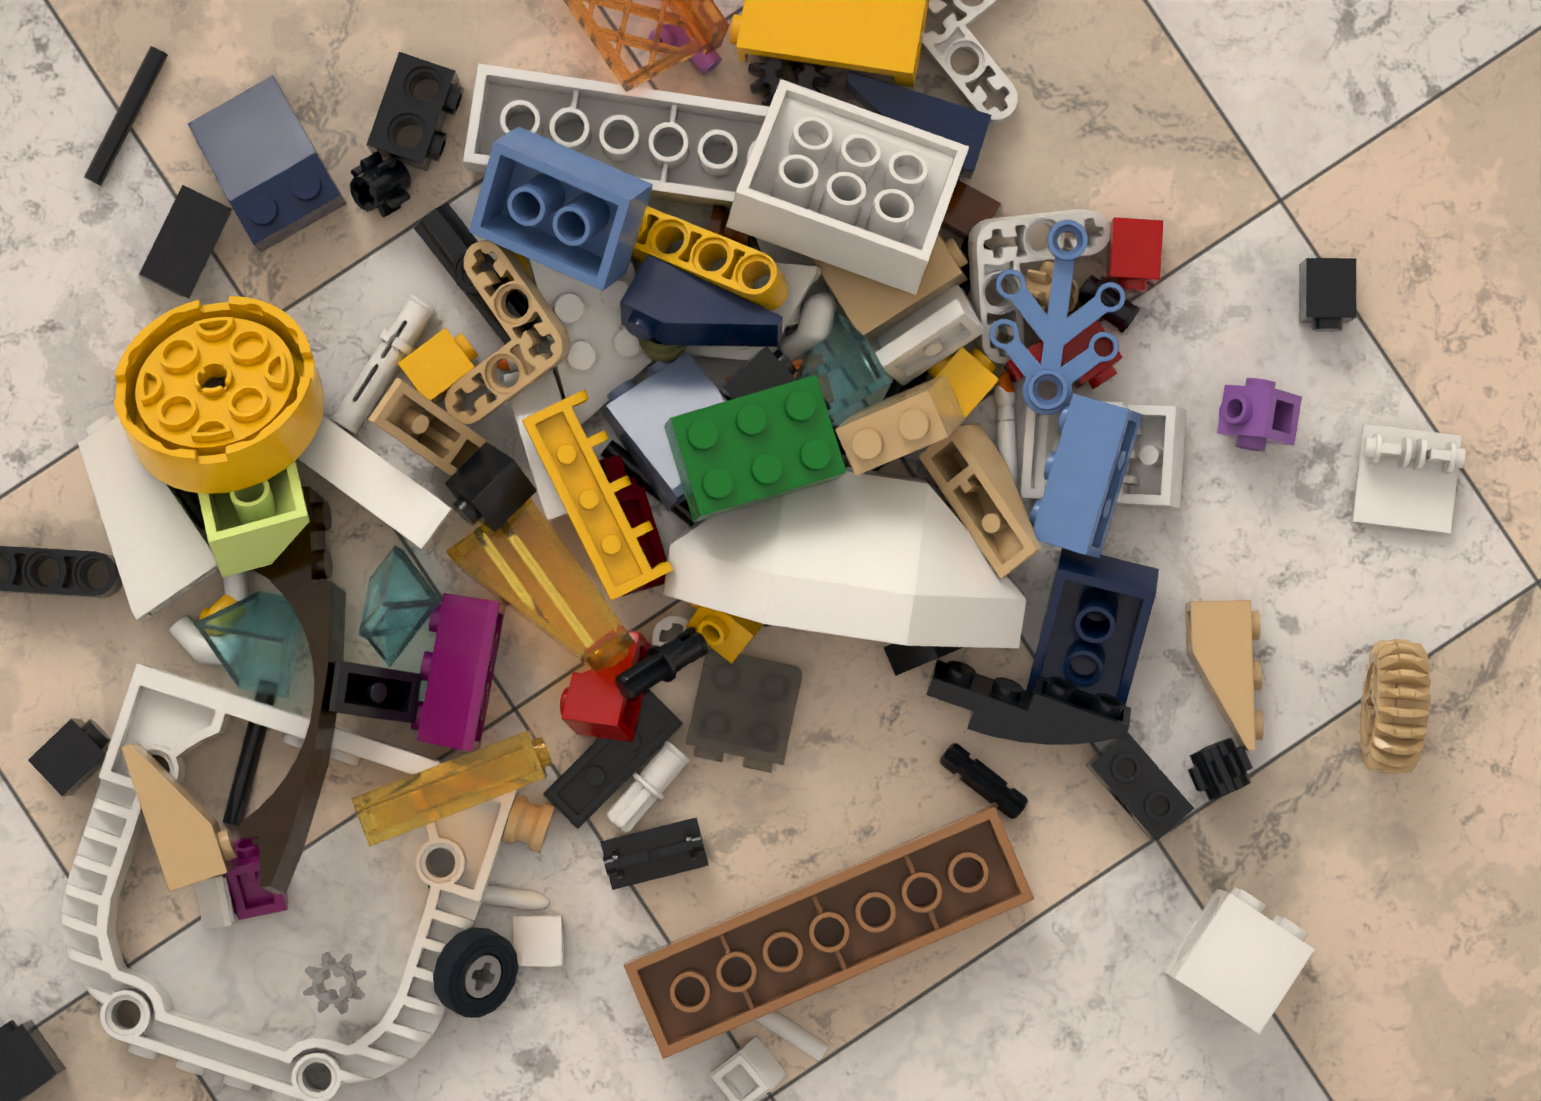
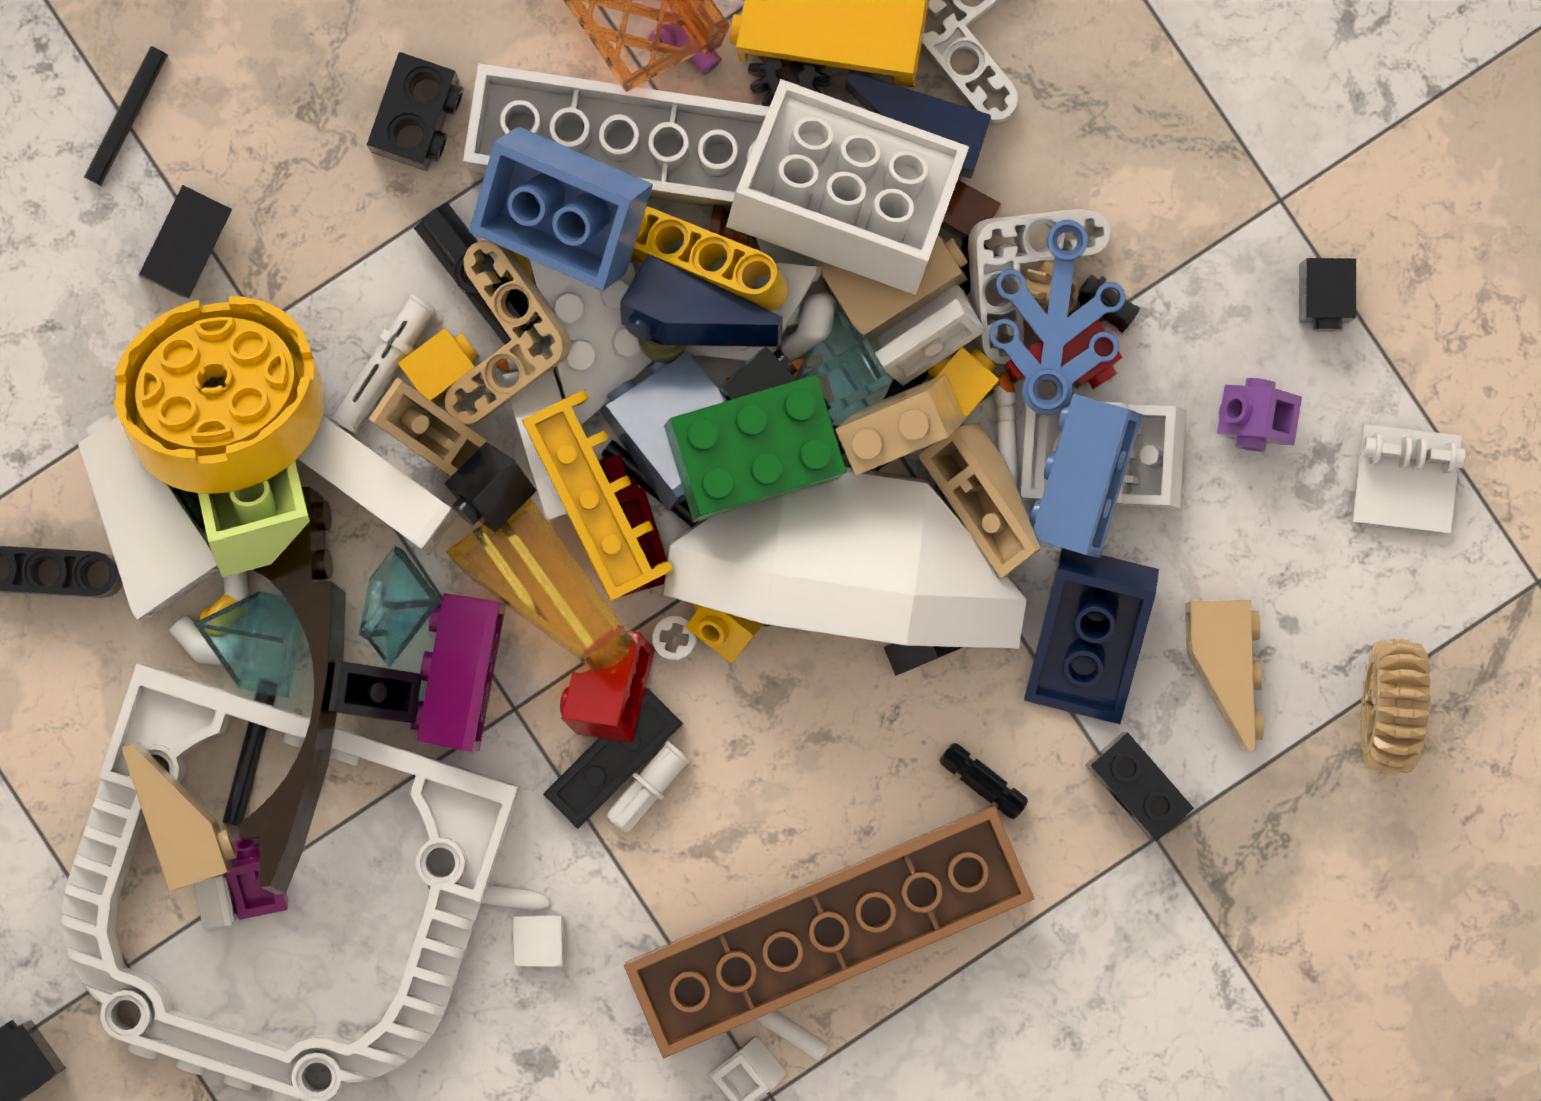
black brick [28,718,111,796] -> none
slope [188,75,347,252] -> none
light grey gear [303,952,367,1014] -> none
black gear [350,151,411,217] -> none
clear yellow slope [351,731,553,847] -> none
black bush [433,927,518,1018] -> none
tan wheel [502,794,555,853] -> none
black hinge [600,817,709,890] -> none
black axle [615,627,708,699] -> none
clear smoke bracket [685,649,802,773] -> none
black slope [926,659,1131,745] -> none
red brick [1105,217,1163,293] -> none
white brick [1163,887,1315,1035] -> none
black gear [1188,738,1253,800] -> none

